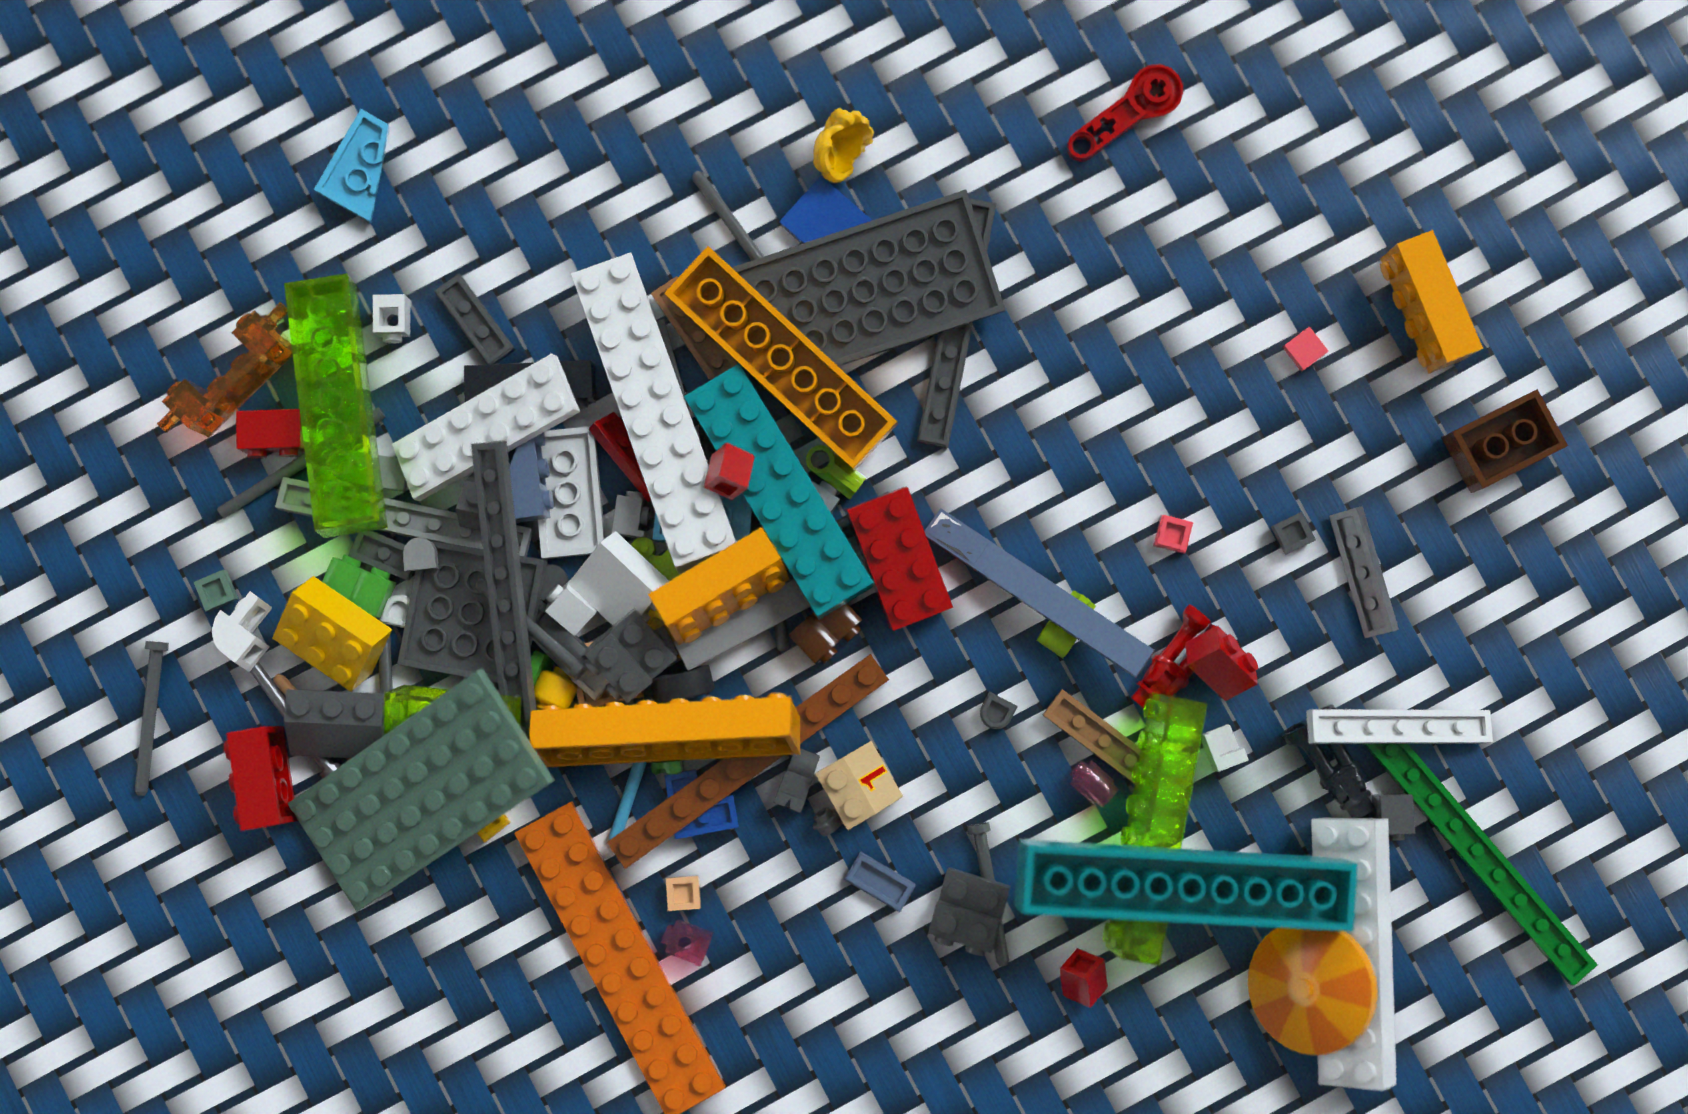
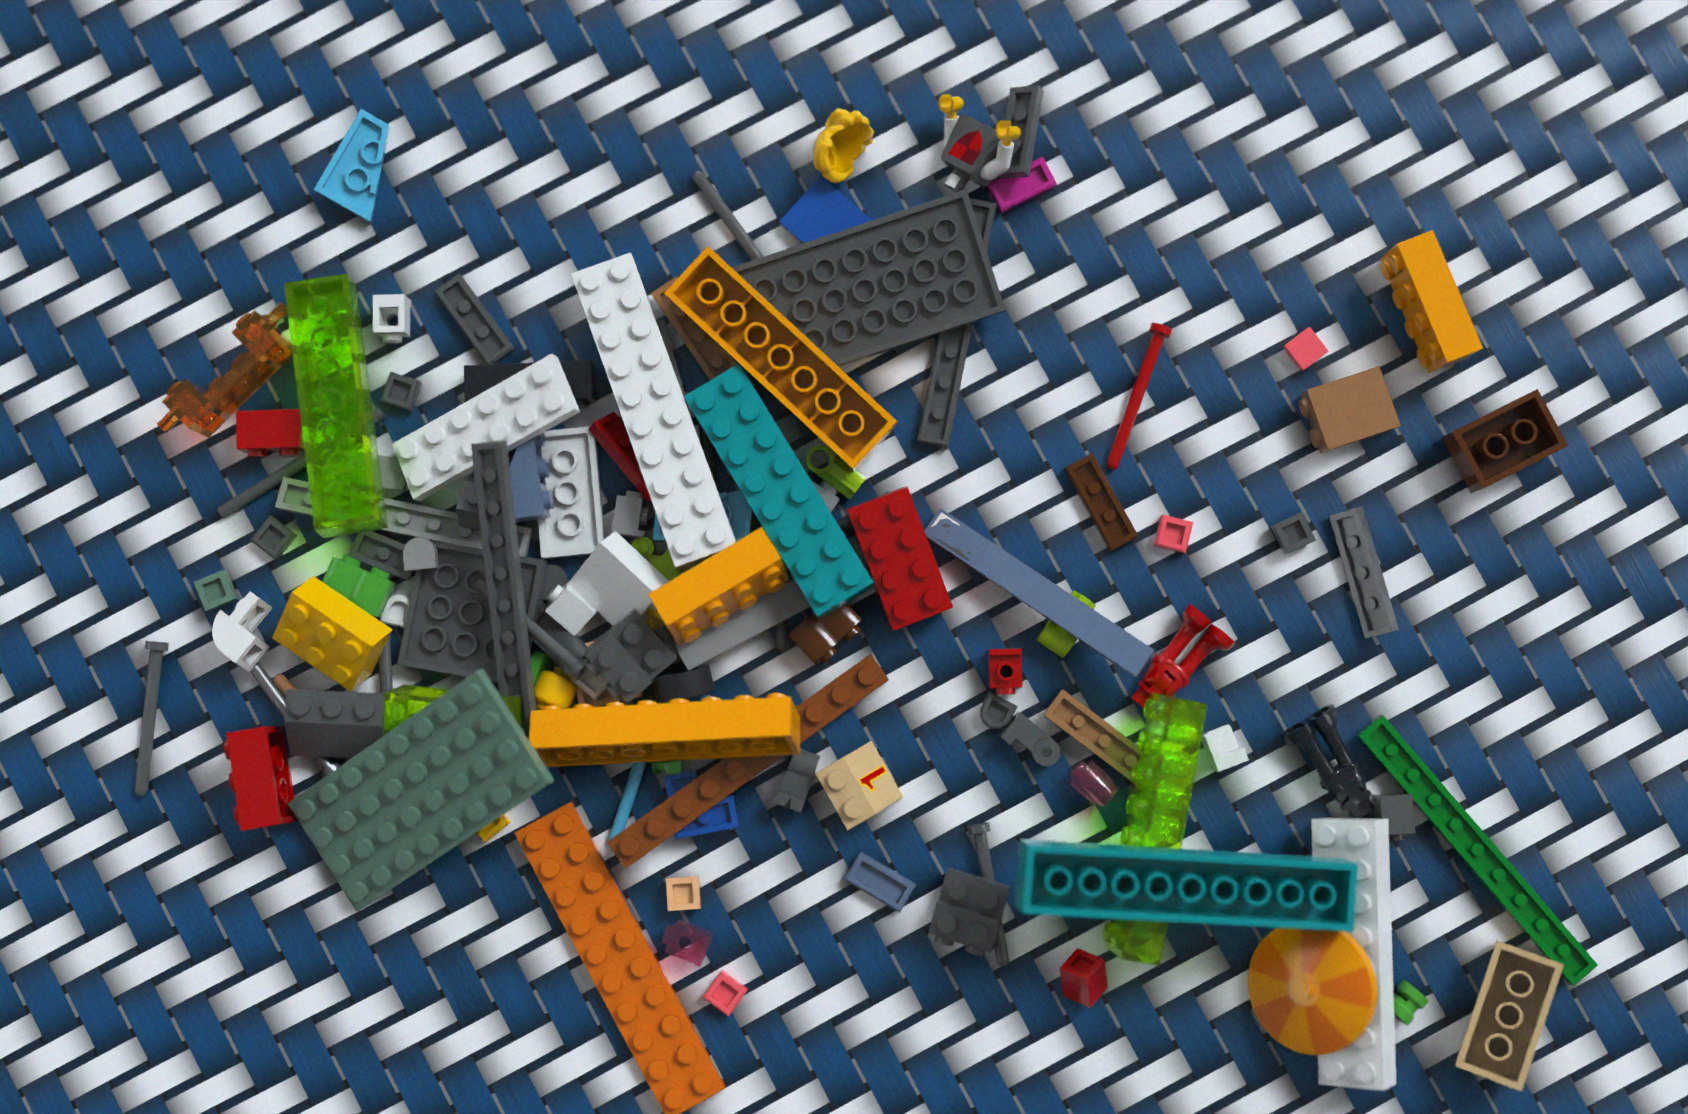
red panel [704,442,754,500] -> none
dark grey plate [812,807,843,836] -> none
red beam [1067,64,1183,162] -> none
red brick [1185,625,1258,701] -> none
white plate [1306,710,1493,744] -> none
none -> dark grey tile [251,515,298,560]
none -> dark grey tile [380,372,422,412]
none -> coral tile [703,969,748,1016]
none -> torso [938,94,1021,193]
none -> dark pink tile [986,157,1057,214]
none -> red brick [987,648,1022,695]
none -> dark grey leg [998,712,1060,766]
none -> dark grey plate [999,85,1044,179]
none -> reddish brown tile [1064,453,1138,552]
none -> red bar [1107,323,1172,470]
none -> medium nougat brick [1299,366,1401,454]
none -> bright green wheel [1394,979,1429,1026]
none -> tan brick [1455,940,1564,1092]

